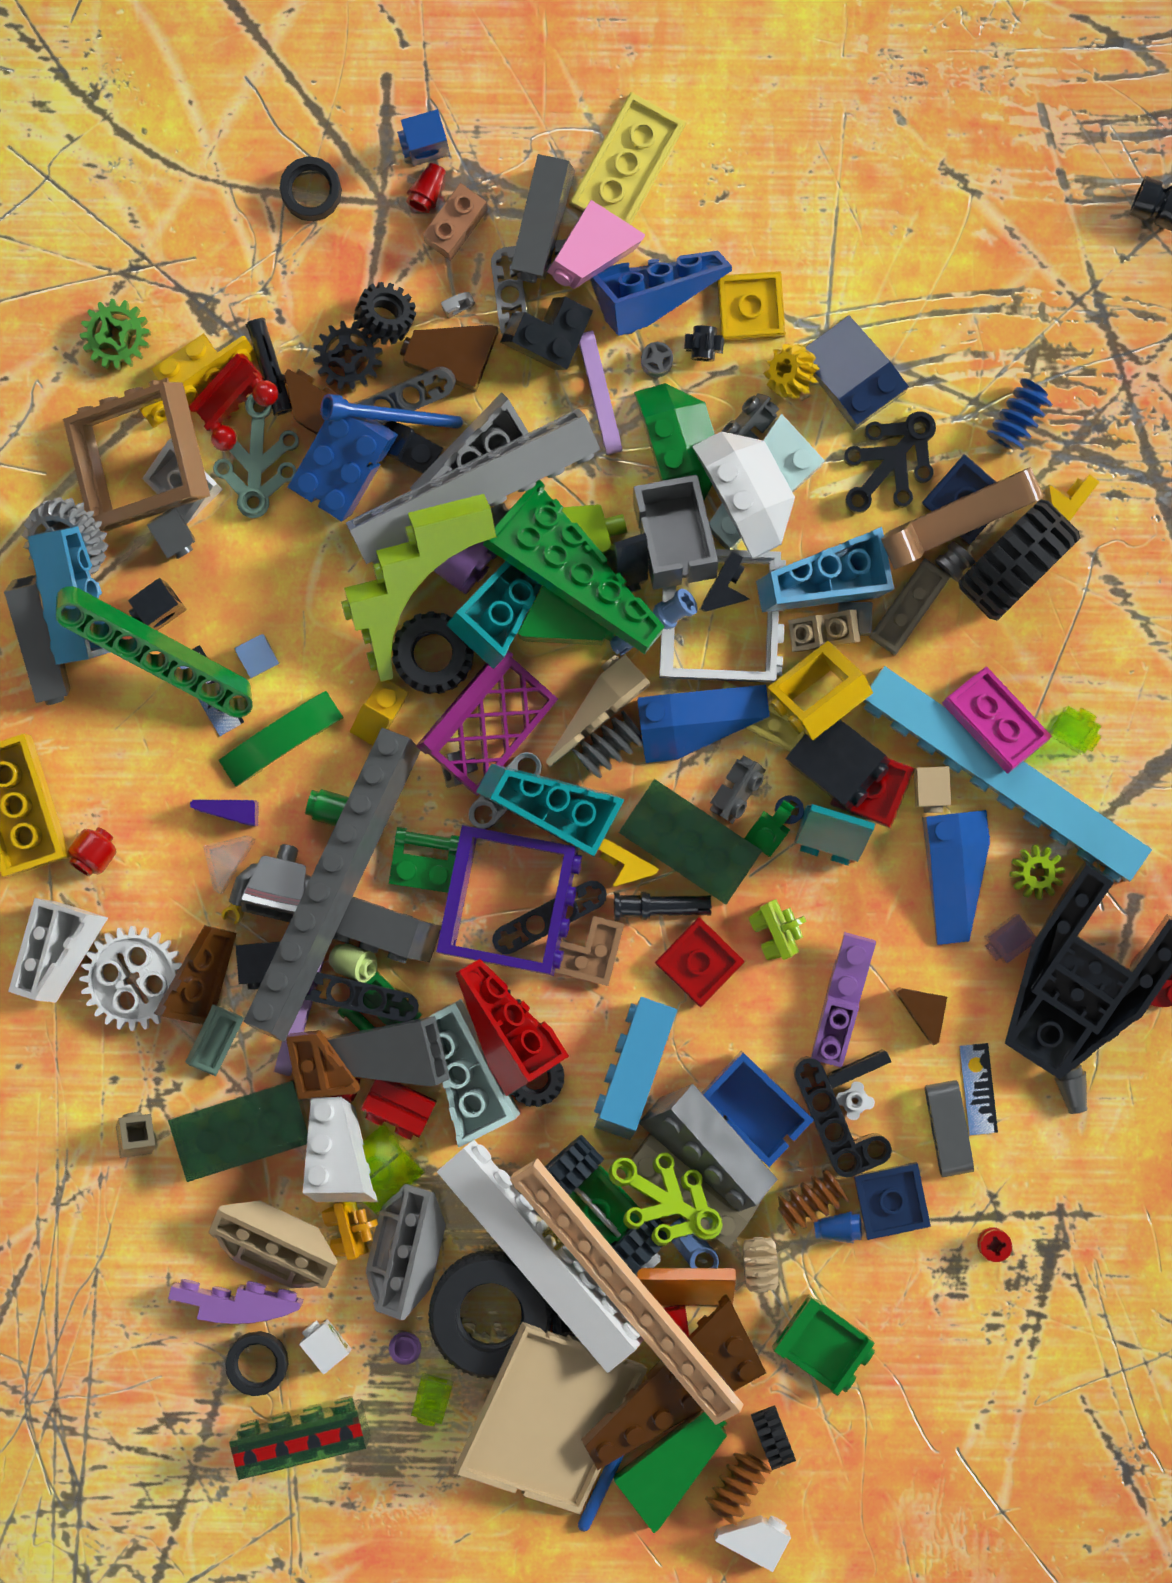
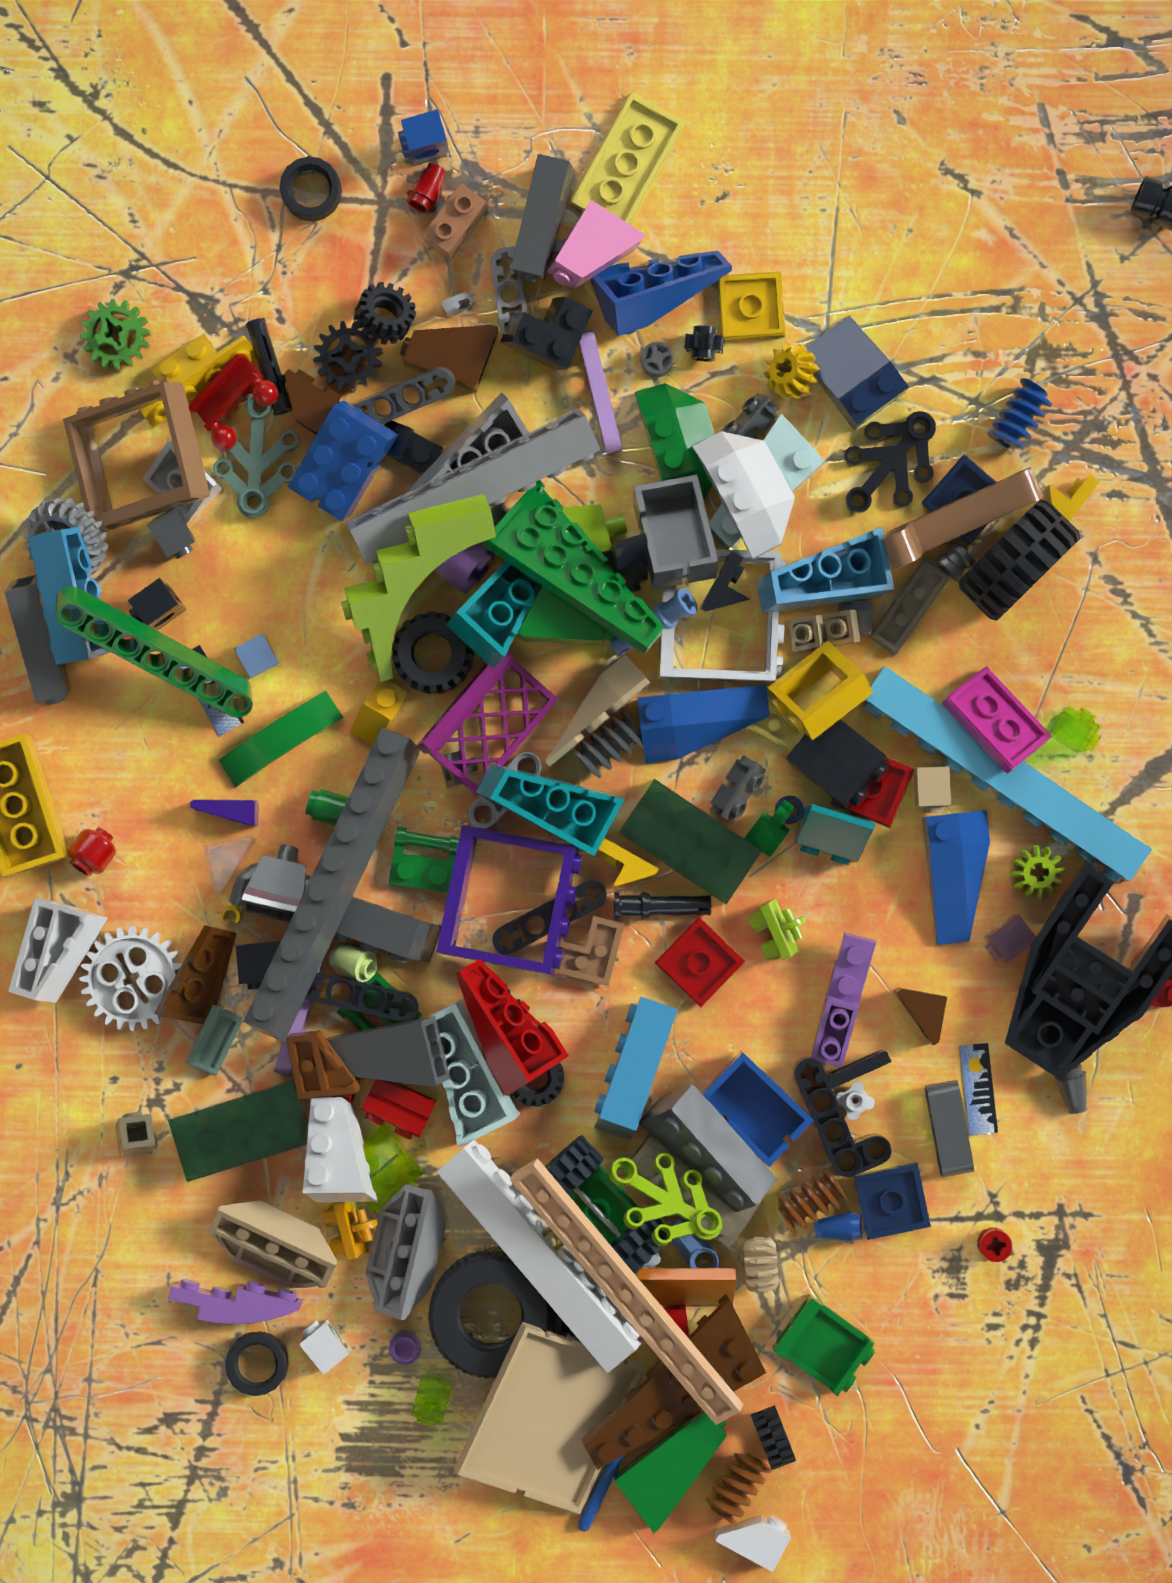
clear green brick [229,1396,371,1480] -> none
blue piece [321,394,463,429] -> none

